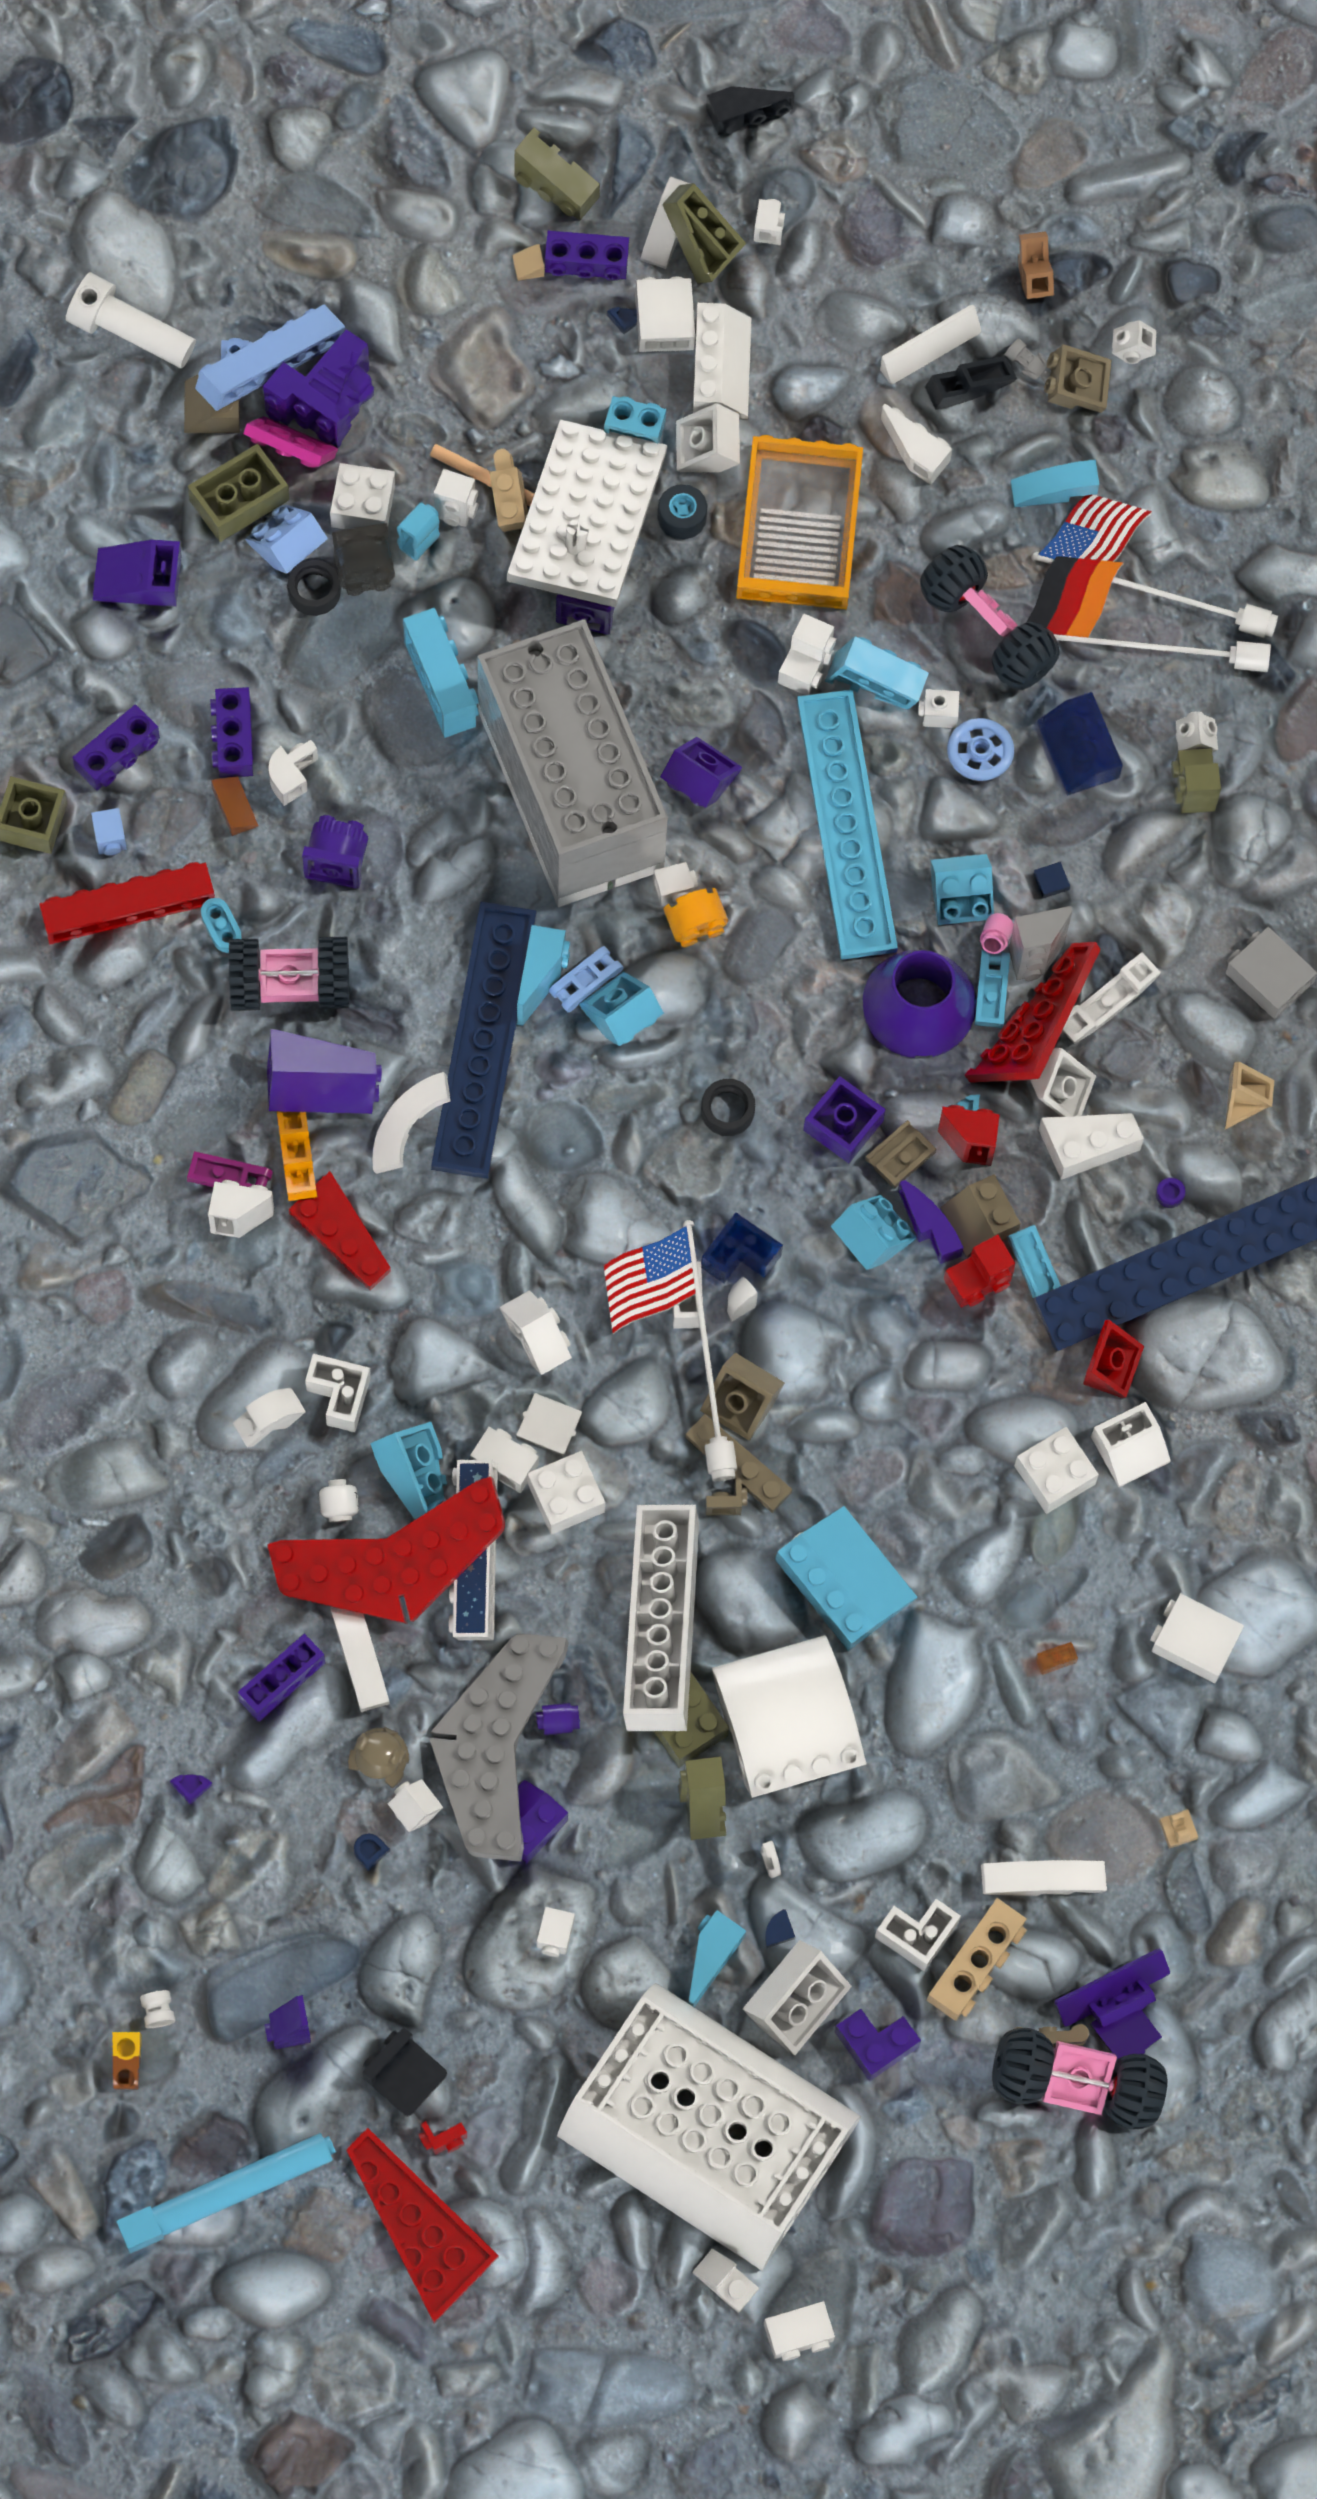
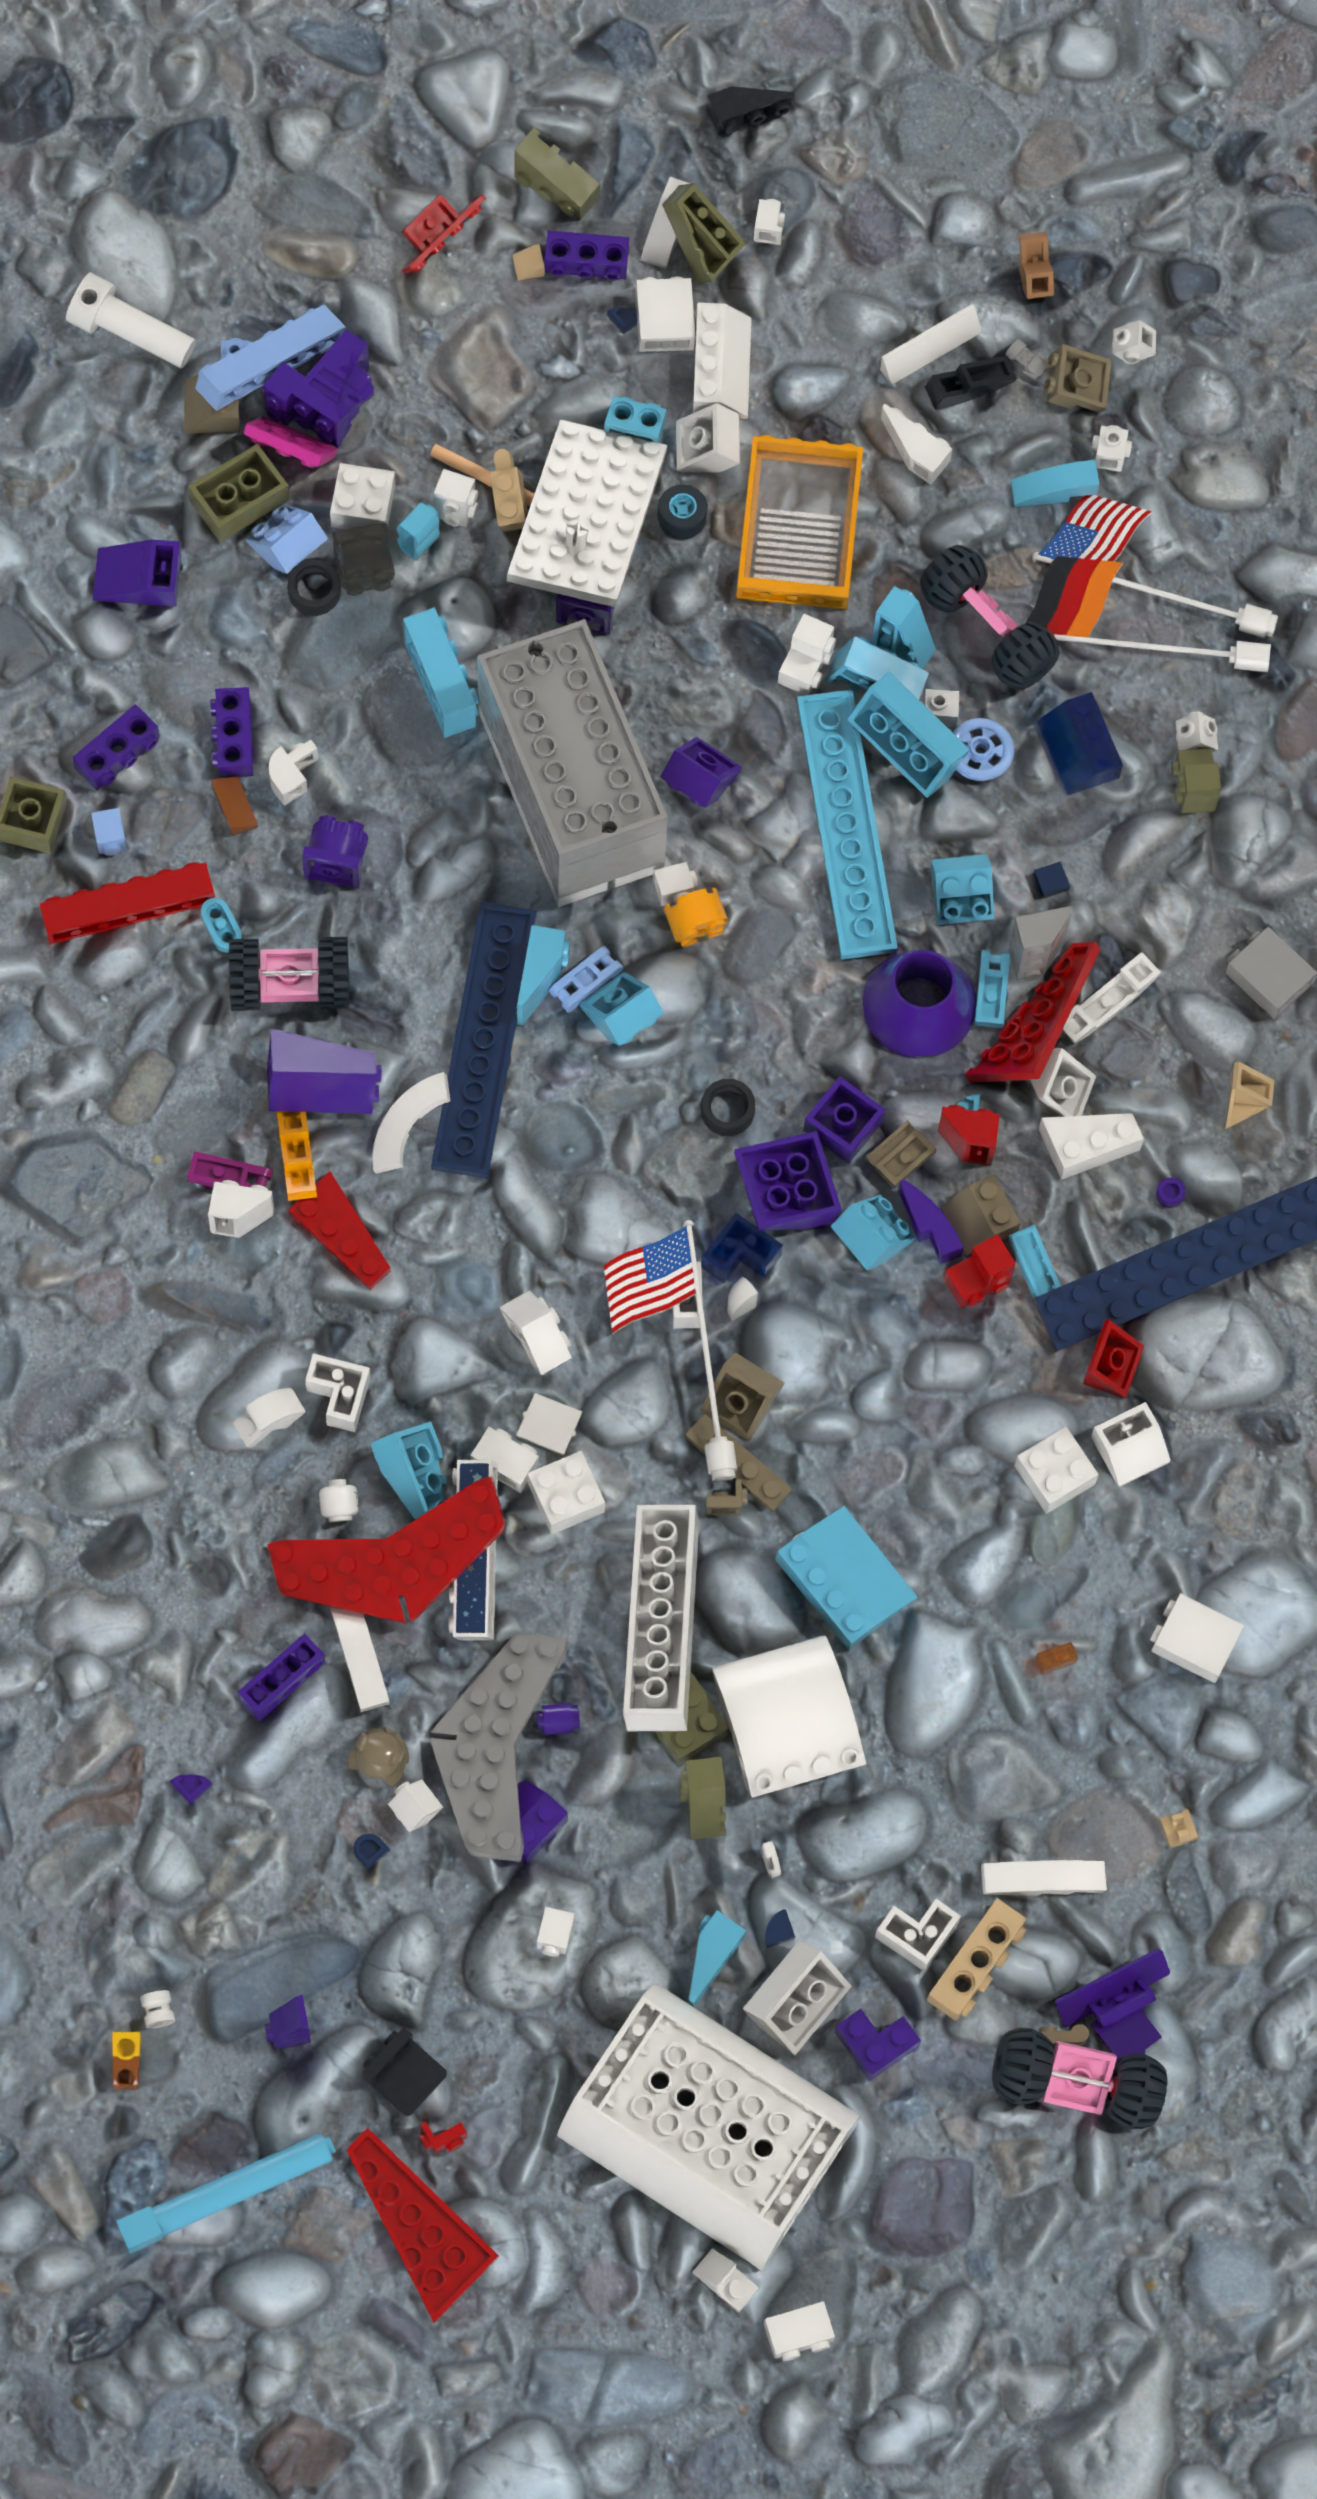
bright pink brick [980,913,1014,954] -> none
none -> red bracket [401,194,486,274]
none -> dark purple slope [734,1131,842,1231]
none -> medium azure brick [847,672,970,797]
none -> medium azure wedge [872,586,936,669]
none -> white brick [1091,425,1132,472]

